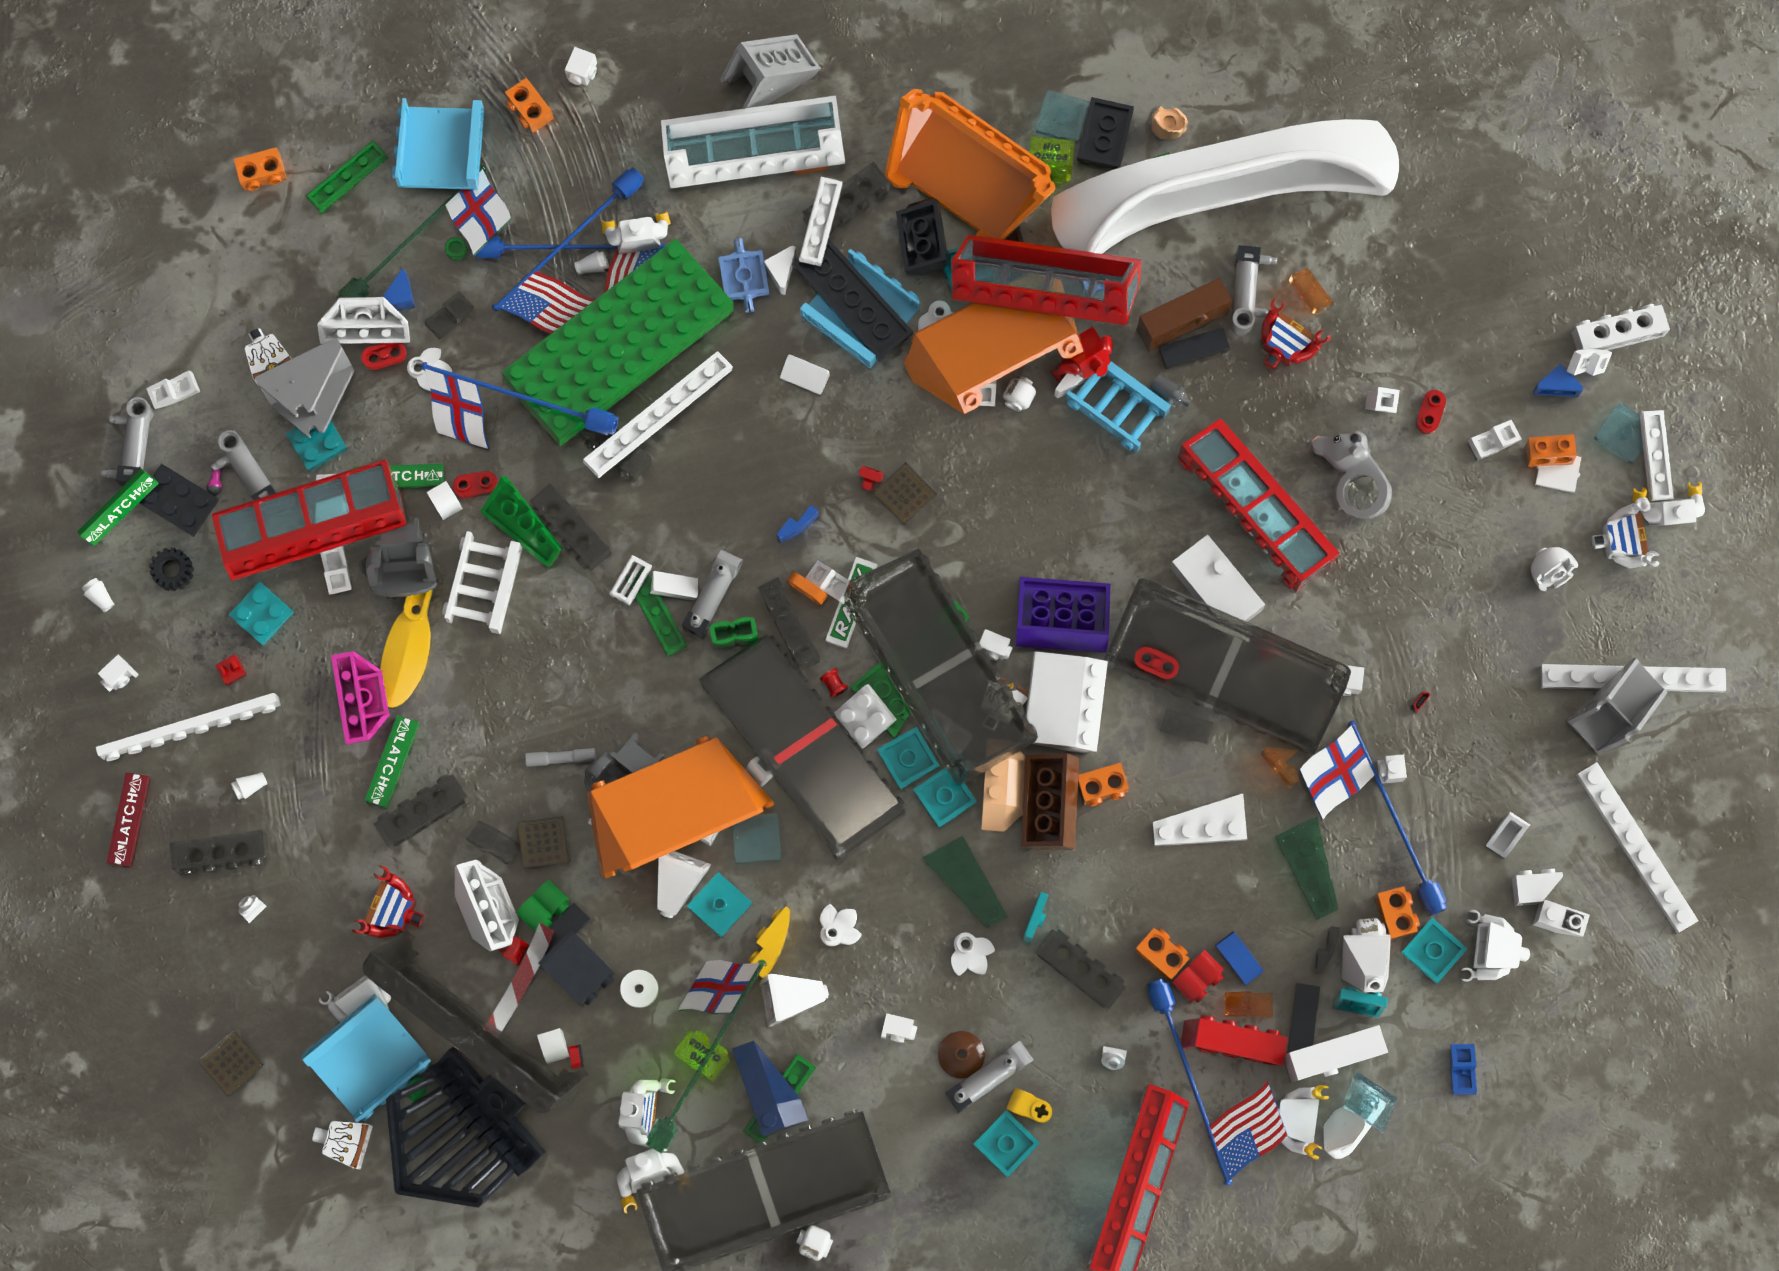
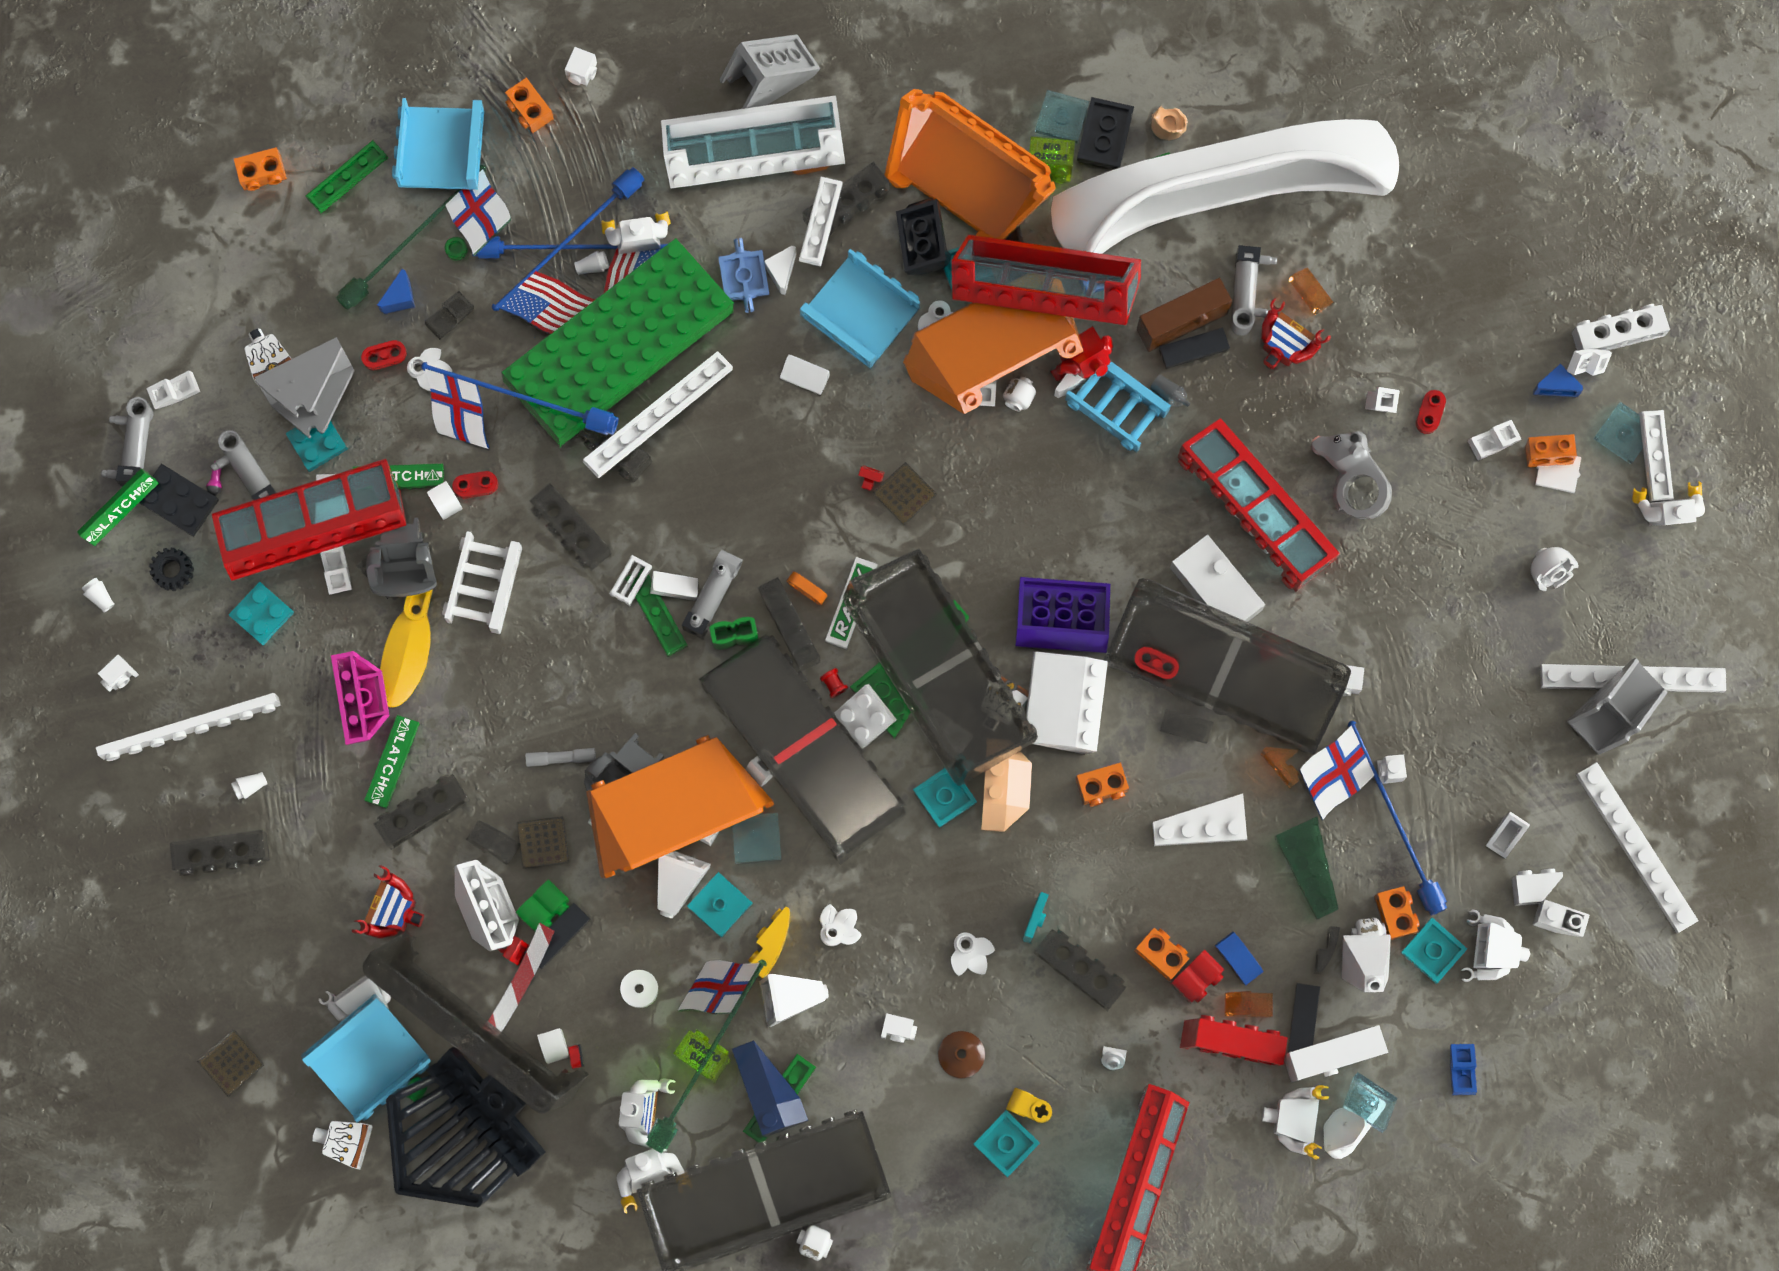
dark red tile [106,772,150,867] -> none
red tile [215,654,247,686] -> none
white plate [238,895,267,923] -> none
white wedge [317,297,410,344] -> none
green wing [480,475,563,567] -> none
black slope [538,929,615,1007] -> none
blue slope [776,505,819,543] -> none
black plate [792,239,913,362] -> none
white slope [805,560,856,604] -> none
teal plate [877,727,940,790] -> none
clear green wing [922,836,1008,929] -> none
light grey piece [945,1041,1034,1113] -> none
white brick [976,629,1013,661] -> none
reddish brown brick [1021,753,1079,850] -> none
flag [1147,978,1288,1186] -> none
teal plate [1333,987,1388,1018] -> none
piece [1410,692,1430,713] -> none
torso [1592,497,1659,568] -> none

